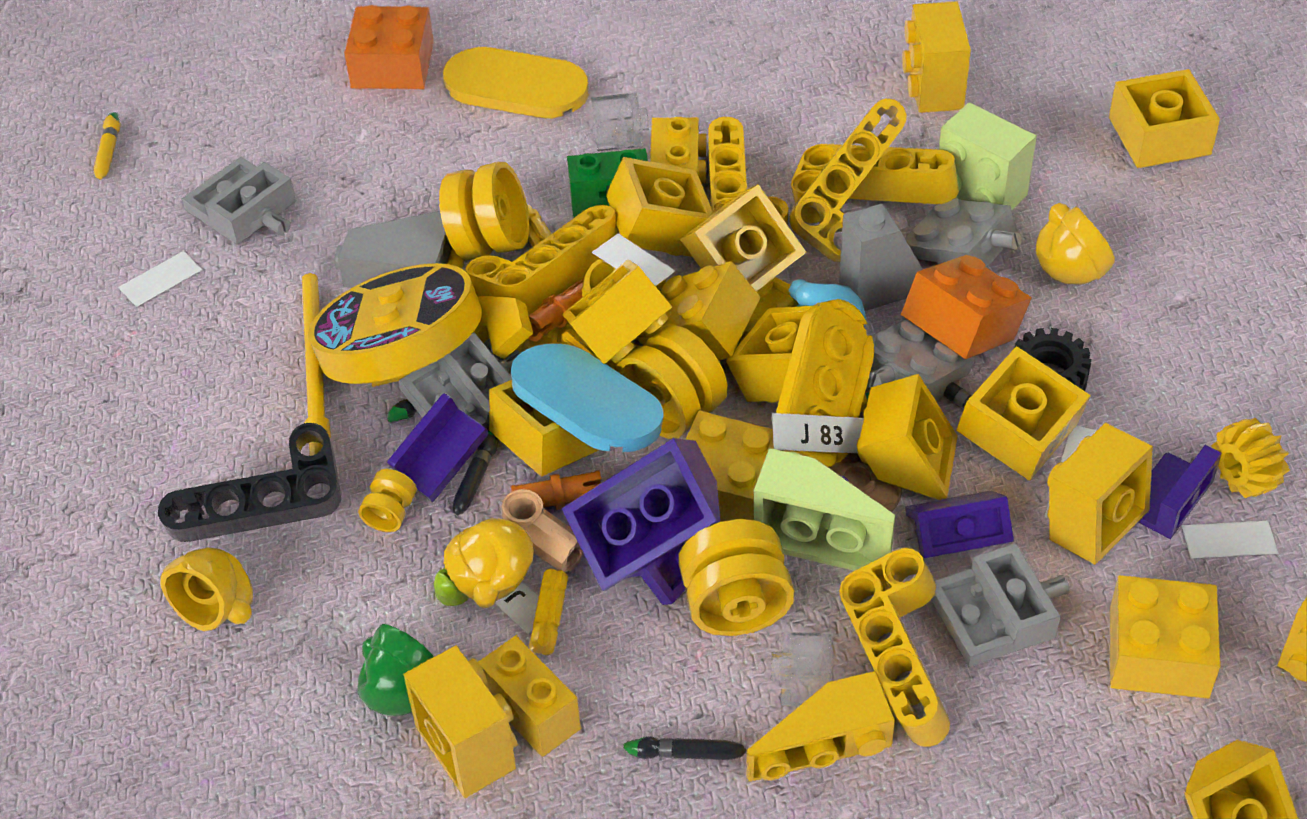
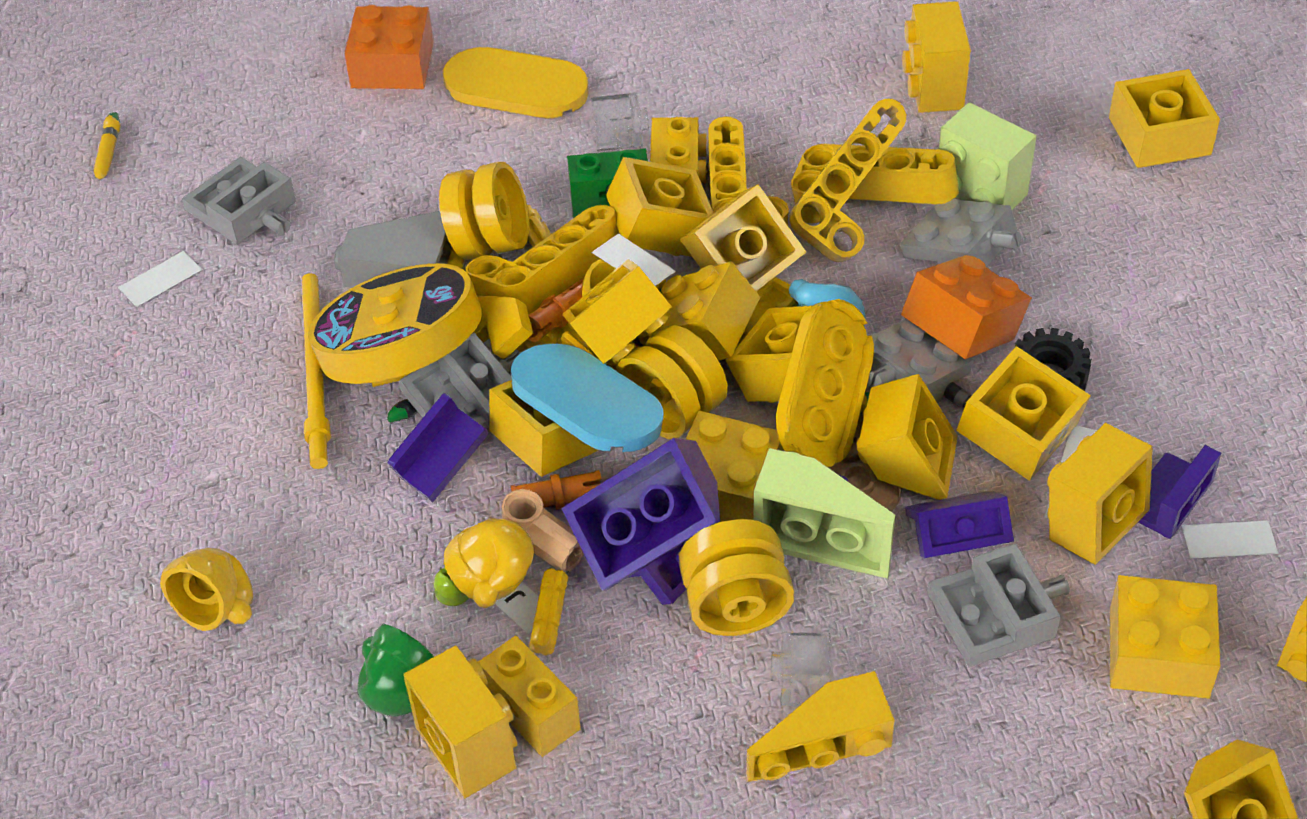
black beam [158,423,341,542] -> none
yellow wheel [358,469,417,532] -> none
black piece [452,431,498,515] -> none
black piece [623,736,747,760] -> none
white sticker [772,413,864,453] -> none
light grey slope [839,203,923,311] -> none
yellow beam [839,548,950,747] -> none
yellow piece [1036,203,1115,285] -> none
yellow gear [1211,417,1290,498] -> none

